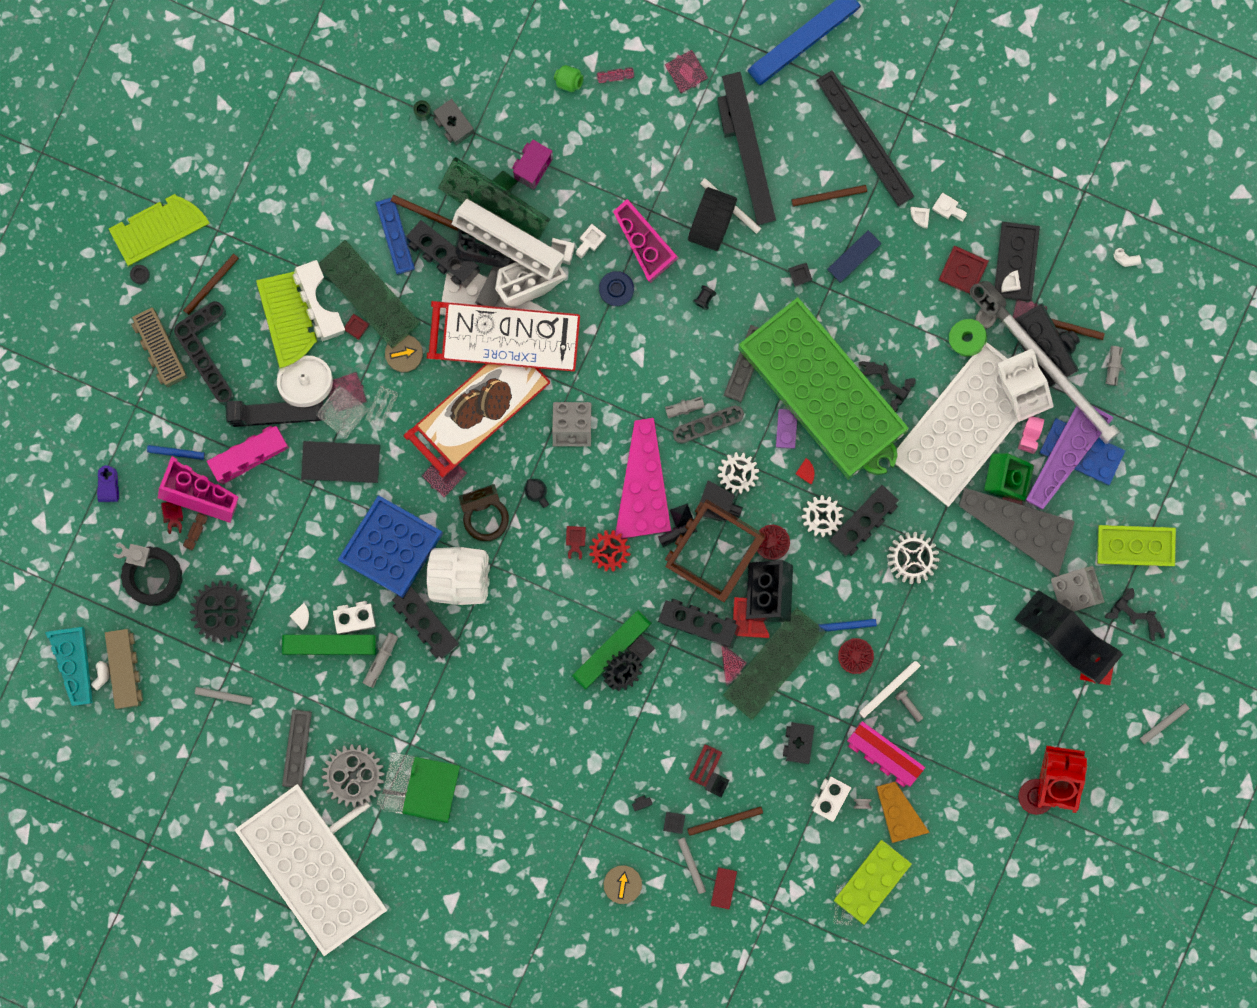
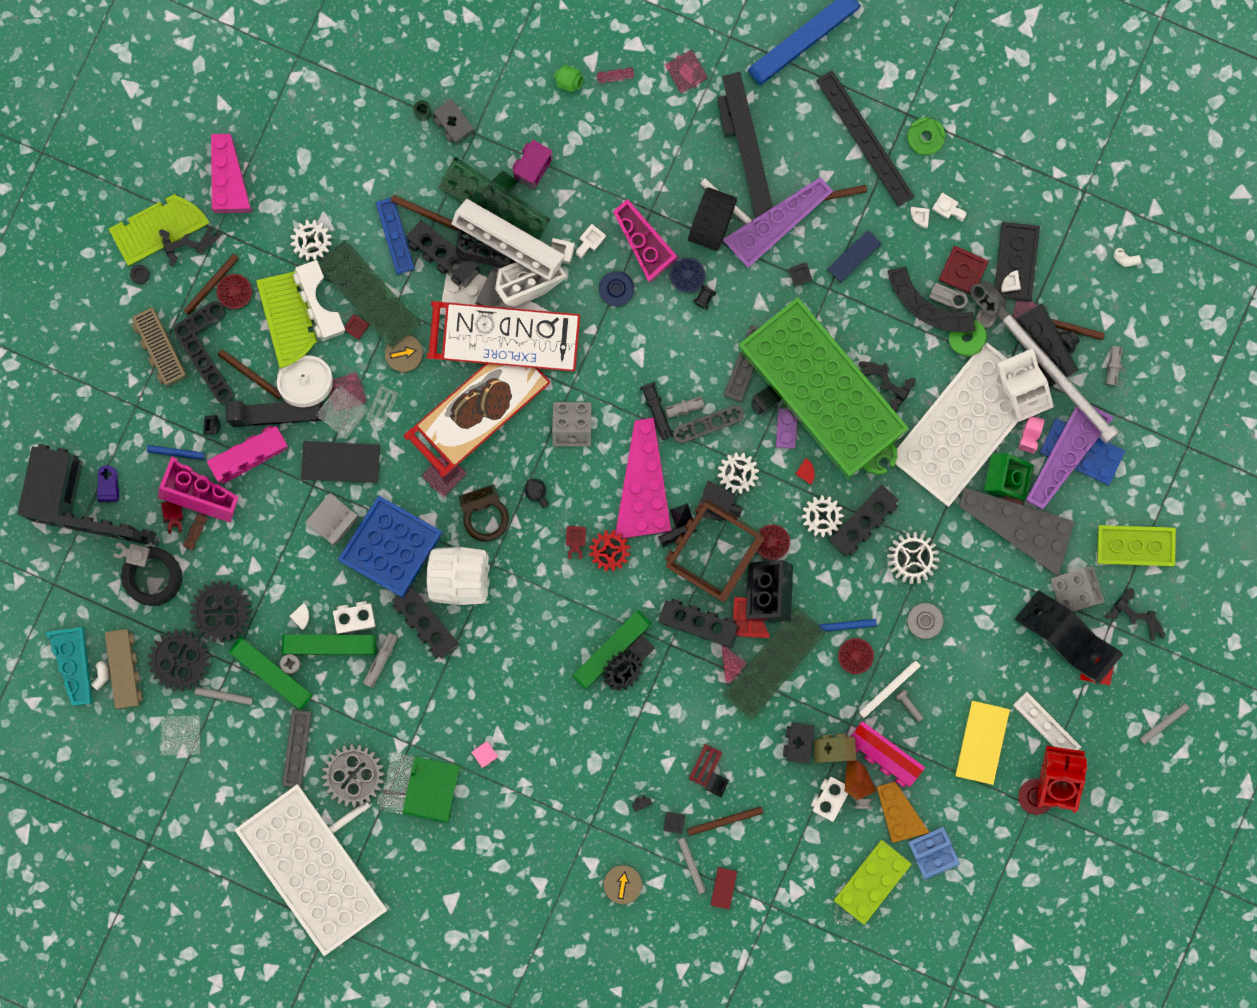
none -> black bracket [17,444,161,546]
none -> black gear [148,629,211,692]
none -> black piece [159,226,221,266]
none -> clear plate [161,716,201,756]
none -> black slope [203,415,221,435]
none -> dark pink wedge [211,134,253,213]
none -> dark red wheel [216,274,252,310]
none -> reddish brown bar [218,349,281,400]
none -> green beam [228,637,313,710]
none -> light grey wheel [280,654,301,674]
none -> white gear [291,220,332,262]
none -> light grey bracket [306,493,359,547]
none -> bright pink tile [471,741,498,768]
none -> black pin [640,382,673,441]
none -> dark blue wheel [670,257,705,293]
none -> medium lavender wing [723,177,833,268]
none -> black slope [751,386,781,417]
none -> olive brick [814,734,856,763]
none -> dark orange plate [844,760,876,800]
none -> black tile [887,267,976,332]
none -> bright green tile [907,117,945,156]
none -> light grey wheel [907,603,943,639]
none -> medium blue slope [908,827,960,880]
none -> light grey piece [929,283,968,312]
none -> light yellow tile [955,701,1010,785]
none -> white tile [1013,692,1081,750]

